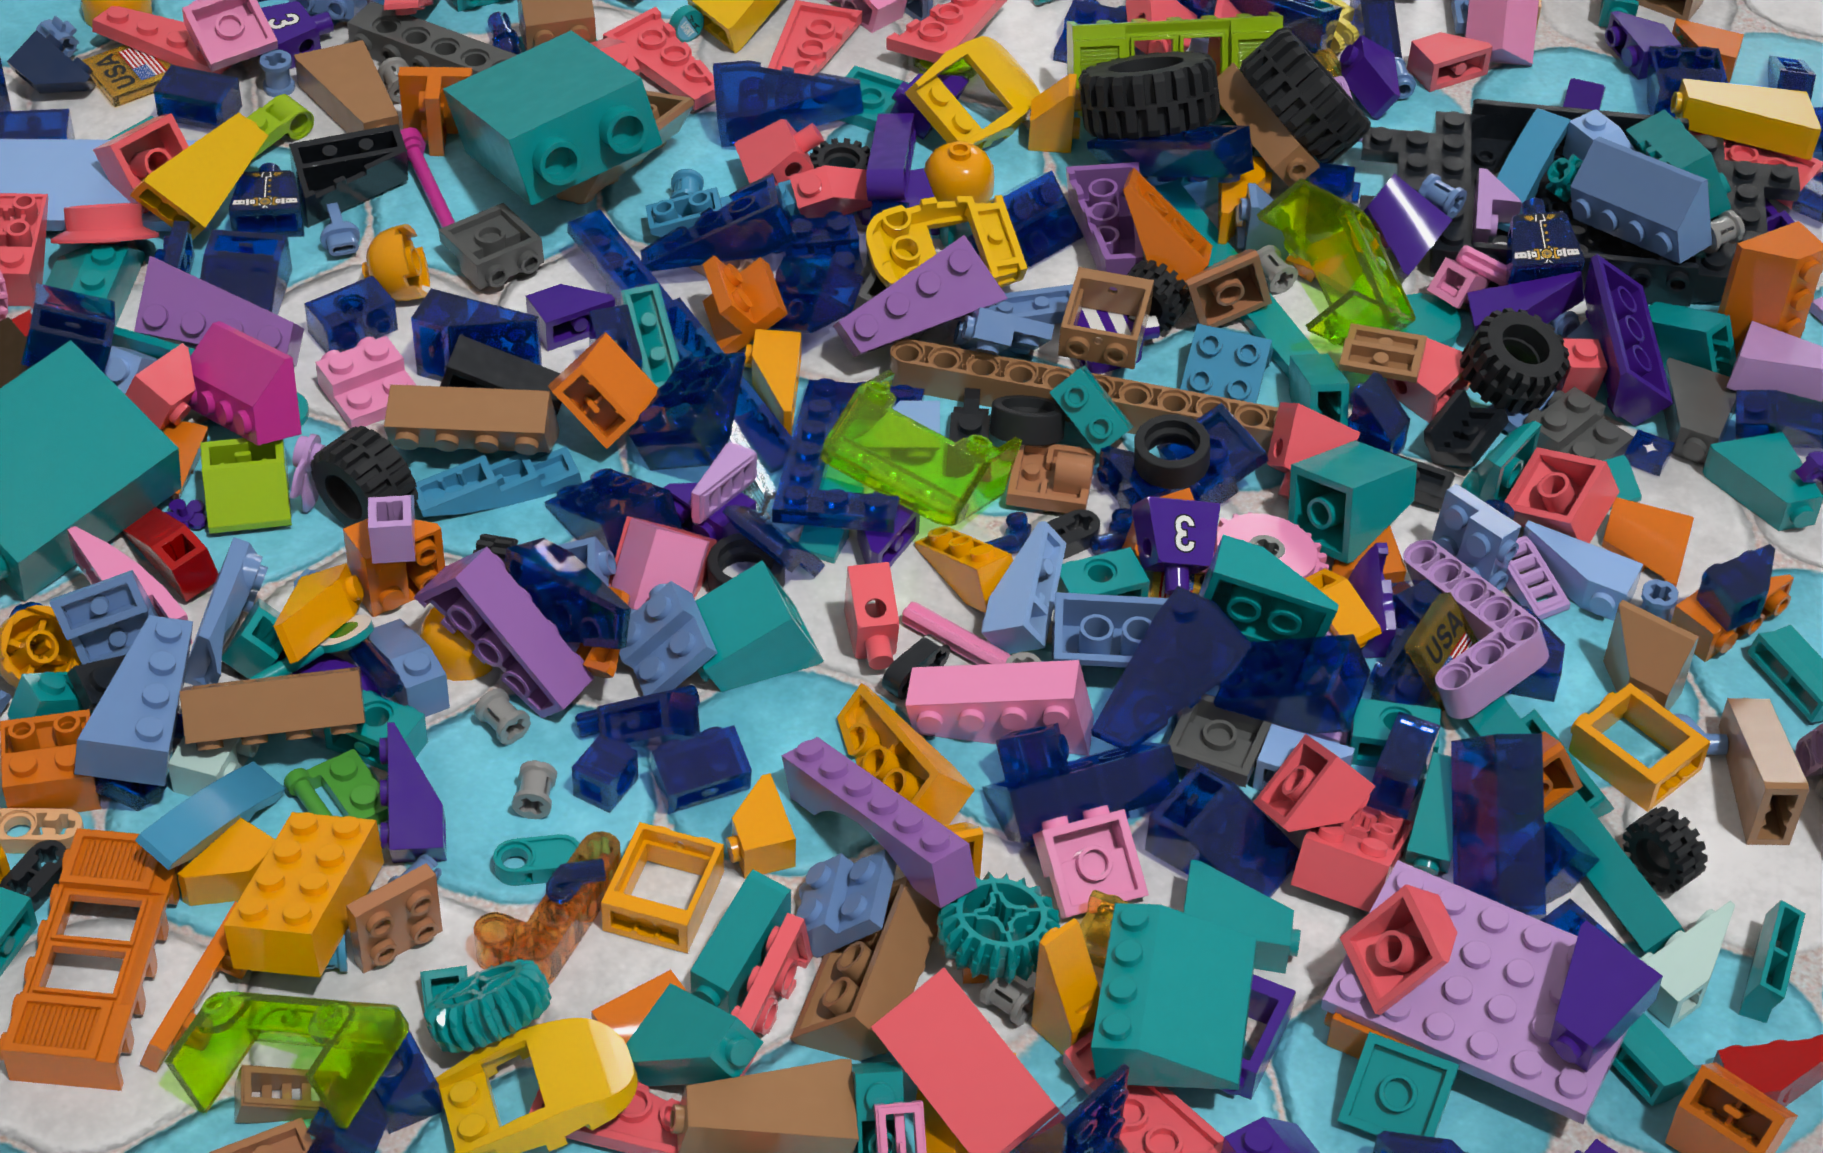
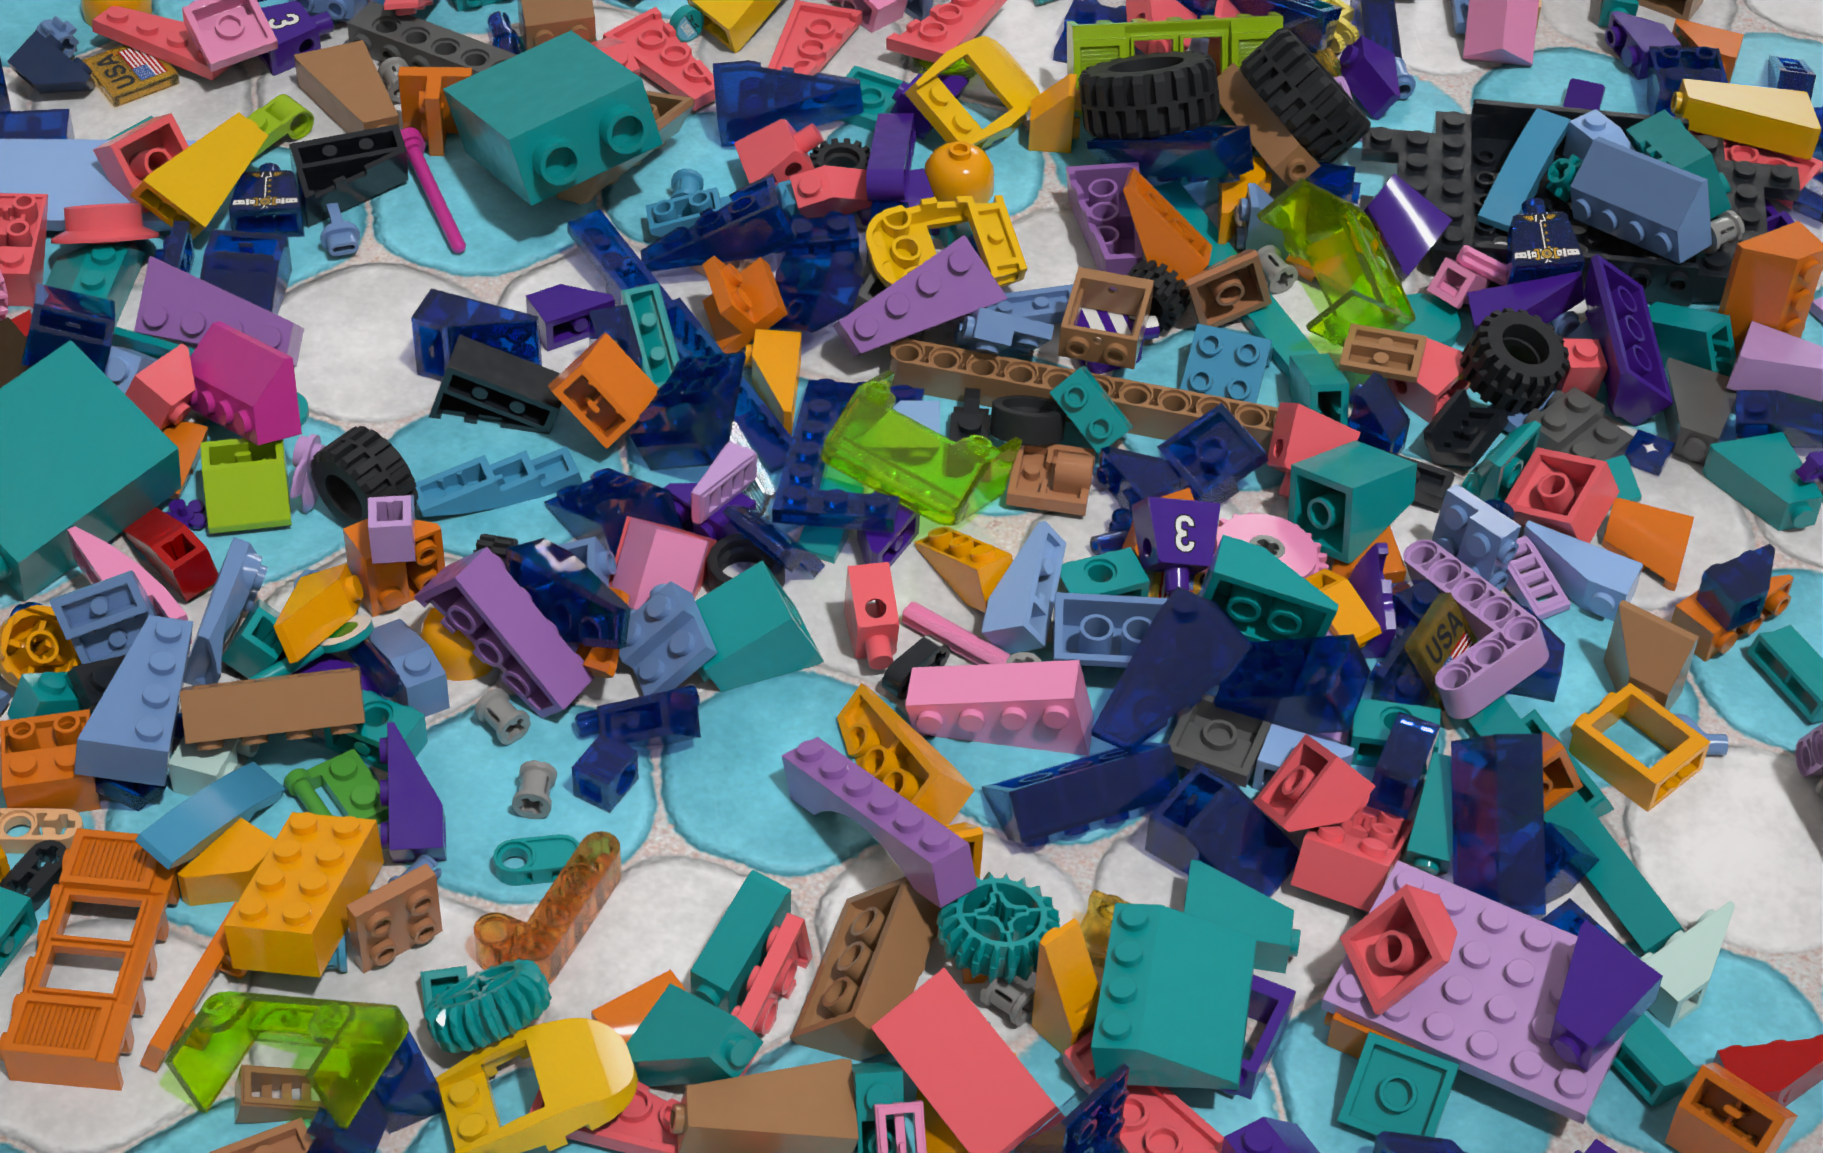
clear blue brick [153,65,242,130] -> none
medium blue bush [259,50,295,97] -> none
clear blue brick [304,276,398,353] -> none
bright pink plate [315,336,416,429] -> none
light orange cylinder [362,224,430,302] -> none
medium nougat slope [384,384,560,455] -> none
dark grey plate [438,203,544,290] -> none
clear blue arm [546,858,606,903] -> none
light orange window [601,822,724,954] -> none
clear blue brick [651,725,752,814] -> none
light orange slope [726,773,796,879] -> none
medium blue plate [796,849,897,958] -> none
clear blue arm [985,512,1032,555] -> none
clear blue slope [986,171,1084,268] -> none
clear blue brick [996,723,1069,783] -> none
bright pink plate [1032,805,1149,919] -> none
black beam [1033,509,1100,560] -> none
black tyre [1134,414,1210,489] -> none
coral slope [1407,32,1493,92] -> none
medium blue bush [1418,173,1467,219] -> none
lavender slope [1471,168,1522,245] -> none
black tyre [1622,806,1708,894] -> none
medium blue bush [1639,579,1679,623] -> none
medium nougat slope [1719,698,1810,845] -> none
teal piece [1738,900,1806,1023] -> none

